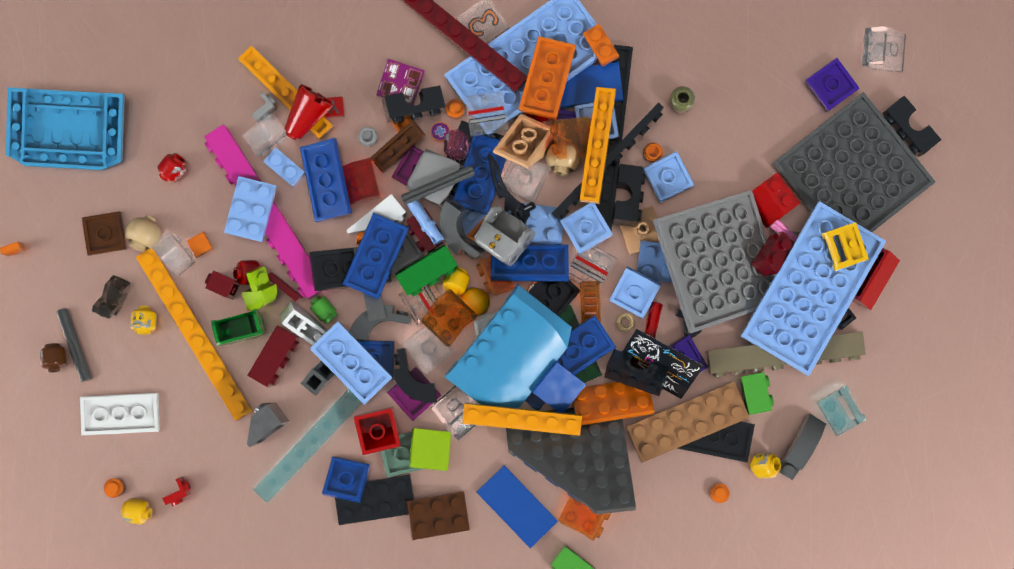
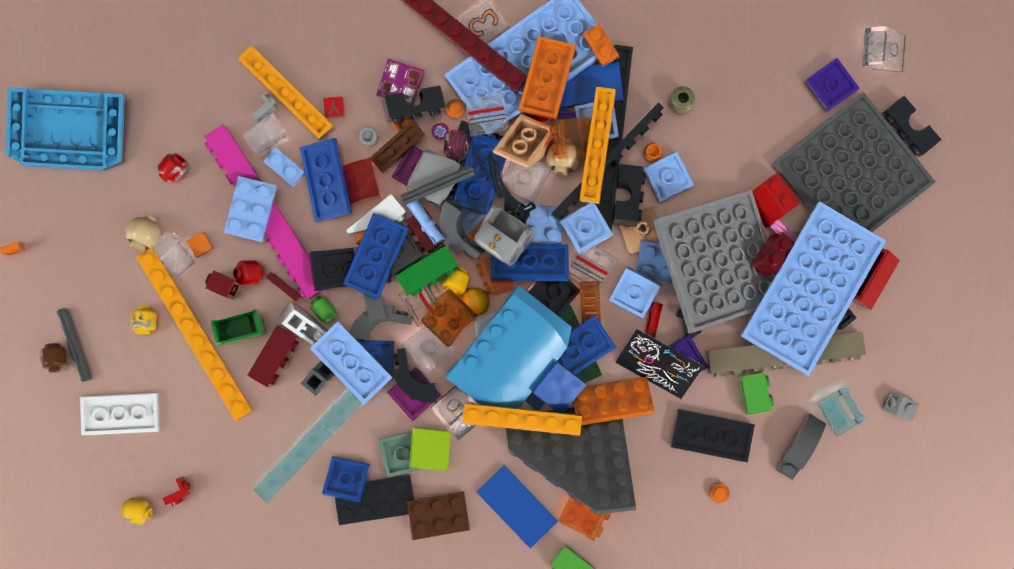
reddish brown tile [82,211,127,256] -> none
clear smoke brick [92,275,131,319] -> none
orange plate [104,478,124,498] -> none
lime brick [242,266,277,311] -> none
flat silver slope [247,402,290,447] -> none
red cone [284,84,333,140] -> none
red slope [354,406,401,455] -> none
black arch [604,349,669,396] -> none
tan plate [616,313,636,332] -> none
medium nougat plate [626,382,750,463] -> none
yellow head [750,452,781,478] -> none
yellow plate [822,222,869,271] -> none
none -> light grey bracket [883,393,919,421]

